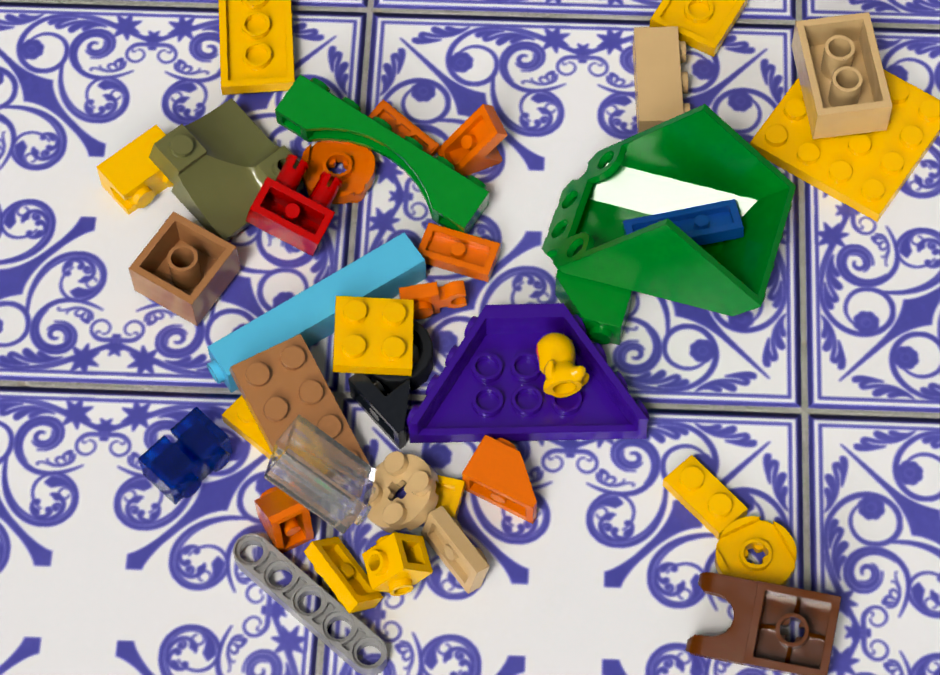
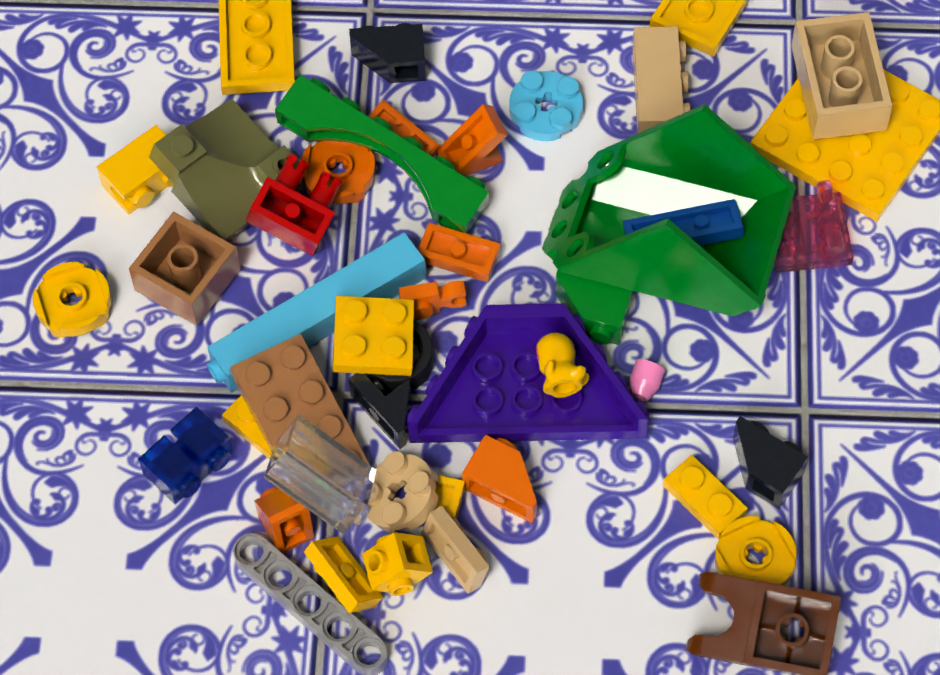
none -> yellow plate [33,262,112,338]
none -> black slope [349,23,426,83]
none -> medium azure plate [509,71,583,141]
none -> bright pink hose [629,359,665,402]
none -> black slope [733,416,808,509]
none -> clear pink plate [774,180,854,273]

